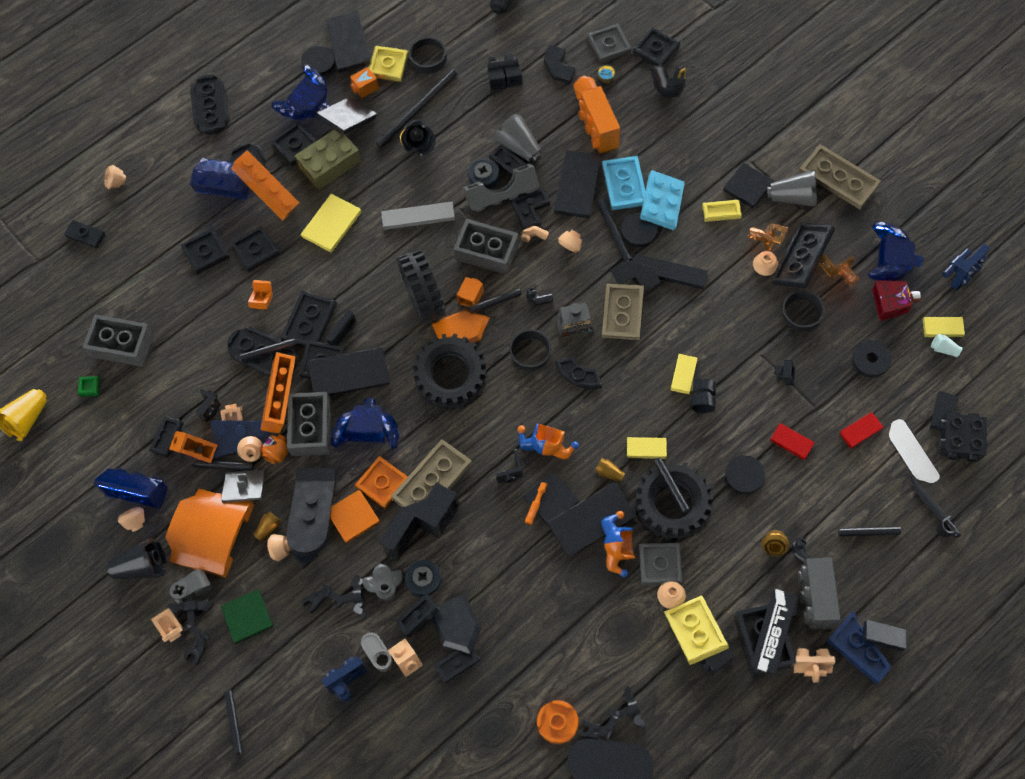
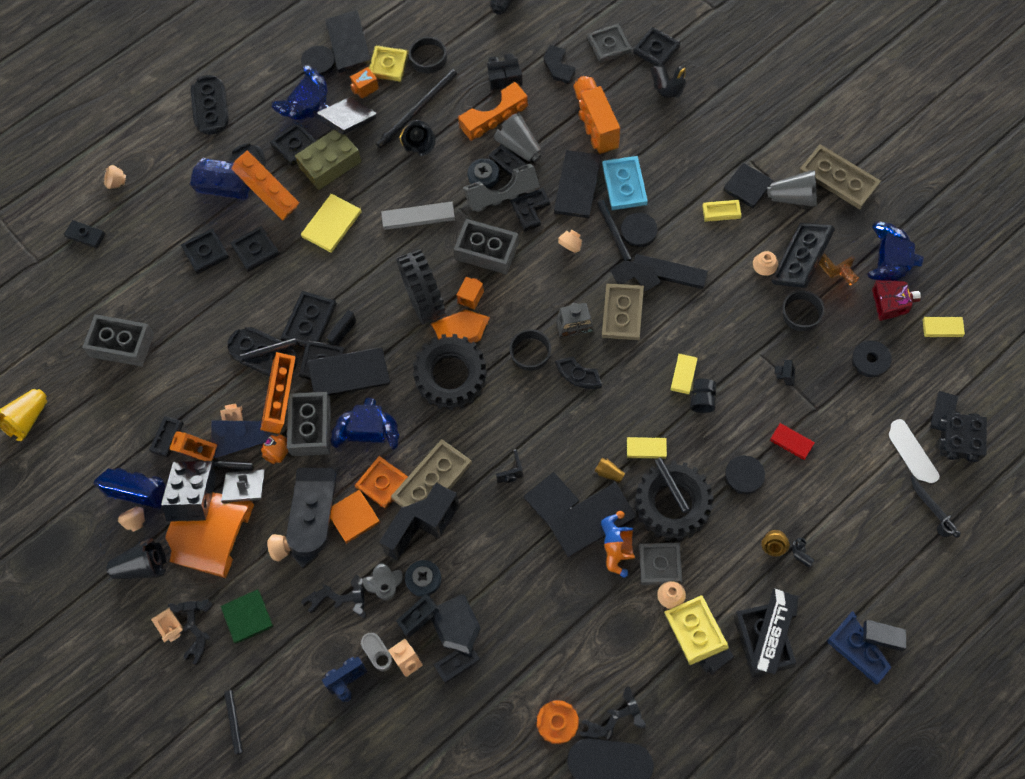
green tile [78,376,100,397] -> none
dark grey piece [170,569,212,604] -> none
black bracket [196,389,221,422] -> none
light nougat cone [237,436,263,462] -> none
orange bracket [248,280,273,309] -> none
pearl gold cone [253,511,281,542] -> none
black bar [468,288,522,314] -> none
orange piece [517,423,579,460] -> none
light nougat arm [521,226,549,242] -> none
orange piece [525,482,547,525] -> none
black arm [526,288,553,305] -> none
tile [598,65,615,83] -> none
medium azure plate [640,170,685,230] -> none
clear orange bracket [748,223,789,251] -> none
light nougat hips [793,648,835,682] -> none
dark grey brick [797,558,840,630] -> none
black bar [838,527,901,537] -> none
red tile [839,412,884,449] -> none
light aqua cone [931,334,962,358] -> none
dark blue plate [942,244,990,290] -> none
none -> black piece [161,461,216,521]
none -> orange arch [458,82,528,141]

